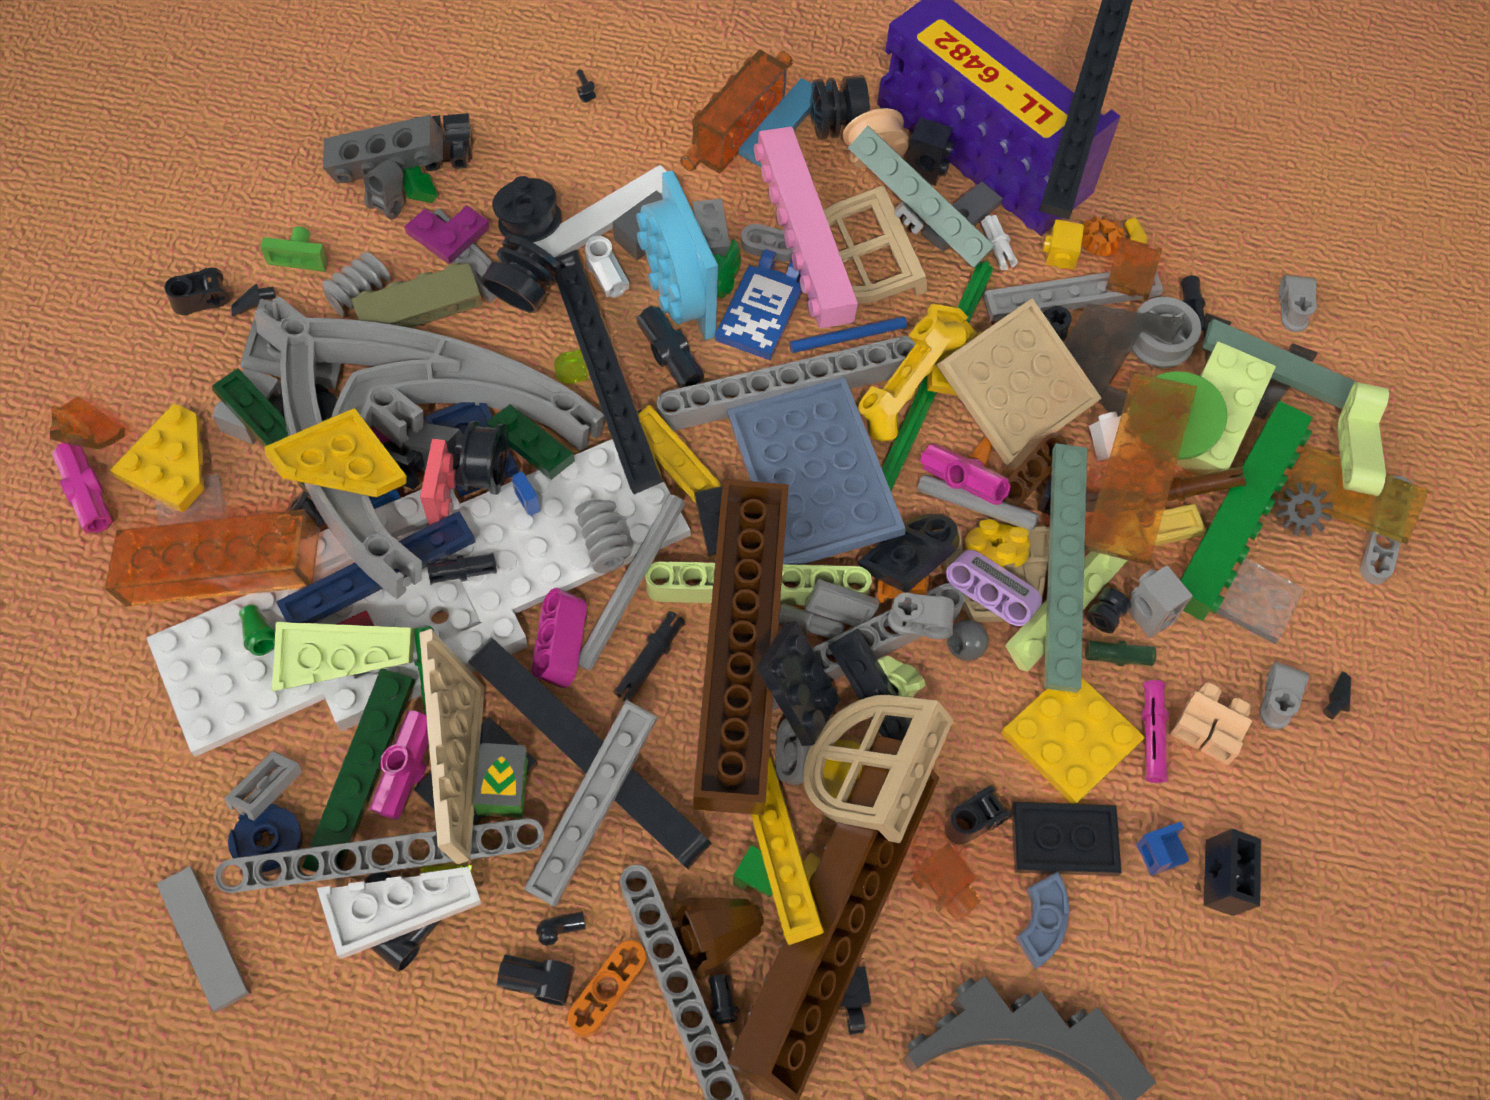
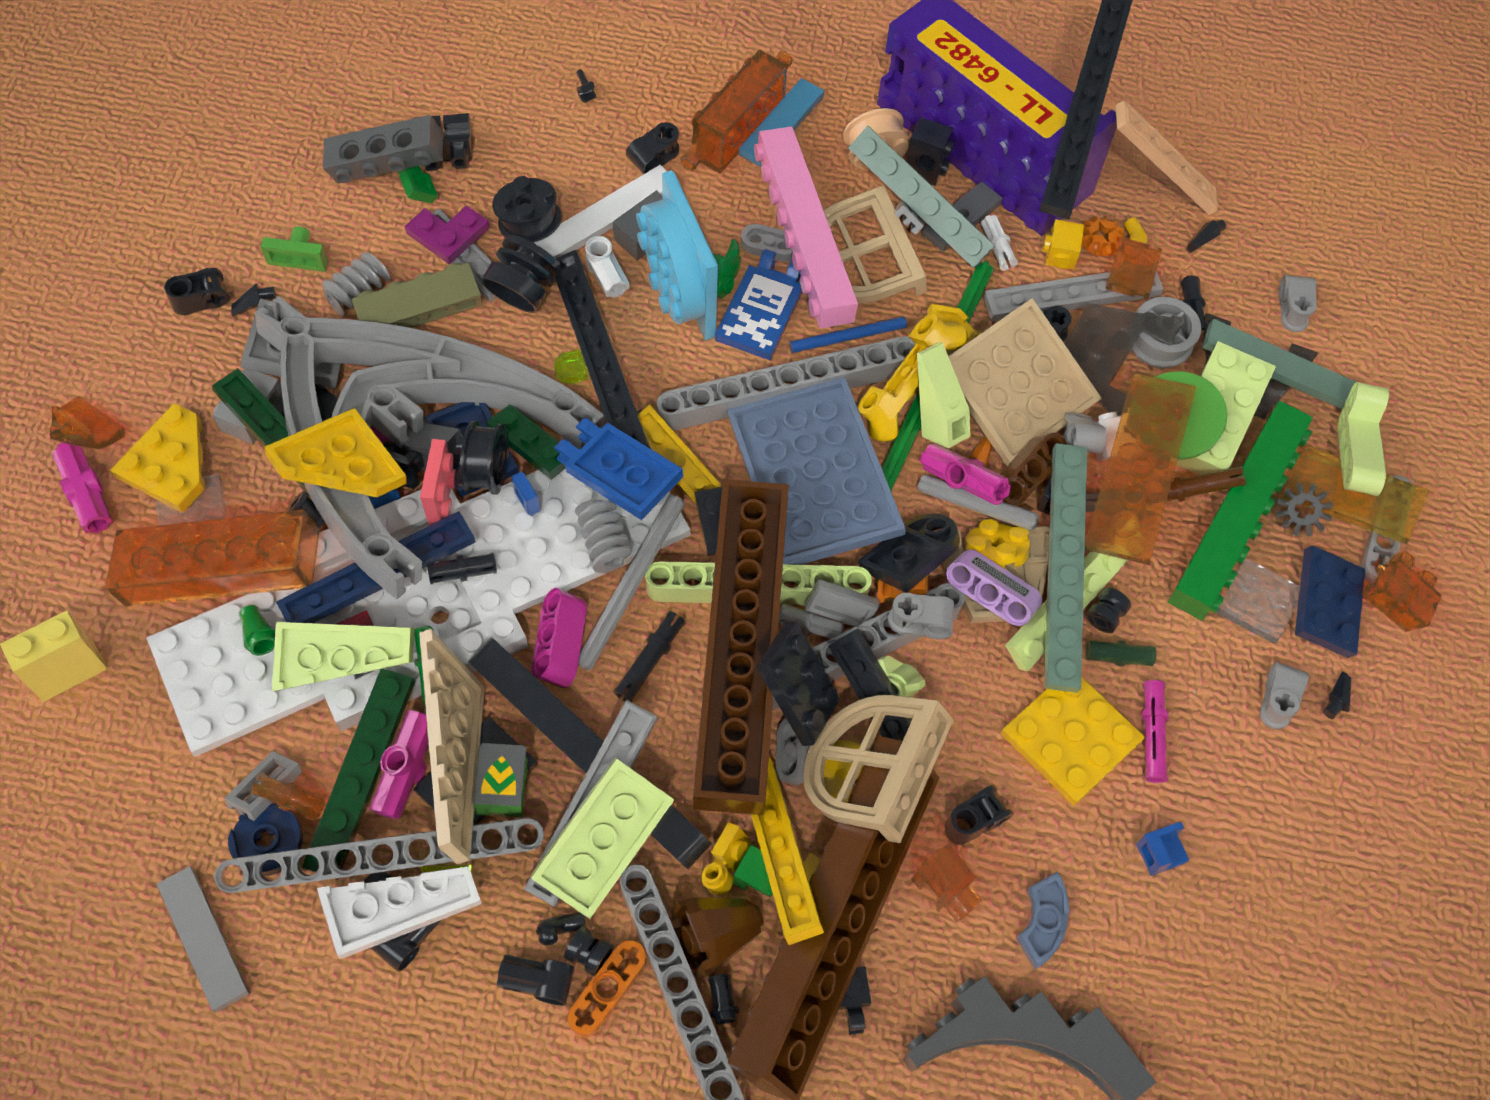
dark grey piece [364,159,404,220] -> none
black piece [636,306,704,388] -> none
light grey brick [693,199,730,257] -> none
black wheel [810,75,870,140] -> none
dark grey piece [947,620,989,661] -> none
black tile [1011,802,1122,876] -> none
light grey brick [1128,565,1193,638] -> none
light yellow tile [1134,503,1206,548] -> none
light nougat hips [1170,682,1252,765] -> none
black brick [1203,829,1261,916] -> none
none -> light yellow brick [0,610,107,702]
none -> clear orange pin [251,773,325,820]
none -> yellowish green plate [530,757,674,919]
none -> blue tile [554,418,684,521]
none -> black wheel [564,926,614,976]
none -> black piece [626,122,679,174]
none -> yellow plate [701,822,752,895]
none -> yellowish green slope [917,342,970,448]
none -> light grey piece [1064,412,1107,454]
none -> light nougat tile [1115,100,1218,215]
none -> black bar [1187,220,1226,253]
none -> dark blue plate [1295,545,1365,658]
none -> clear orange hips [1362,551,1442,632]

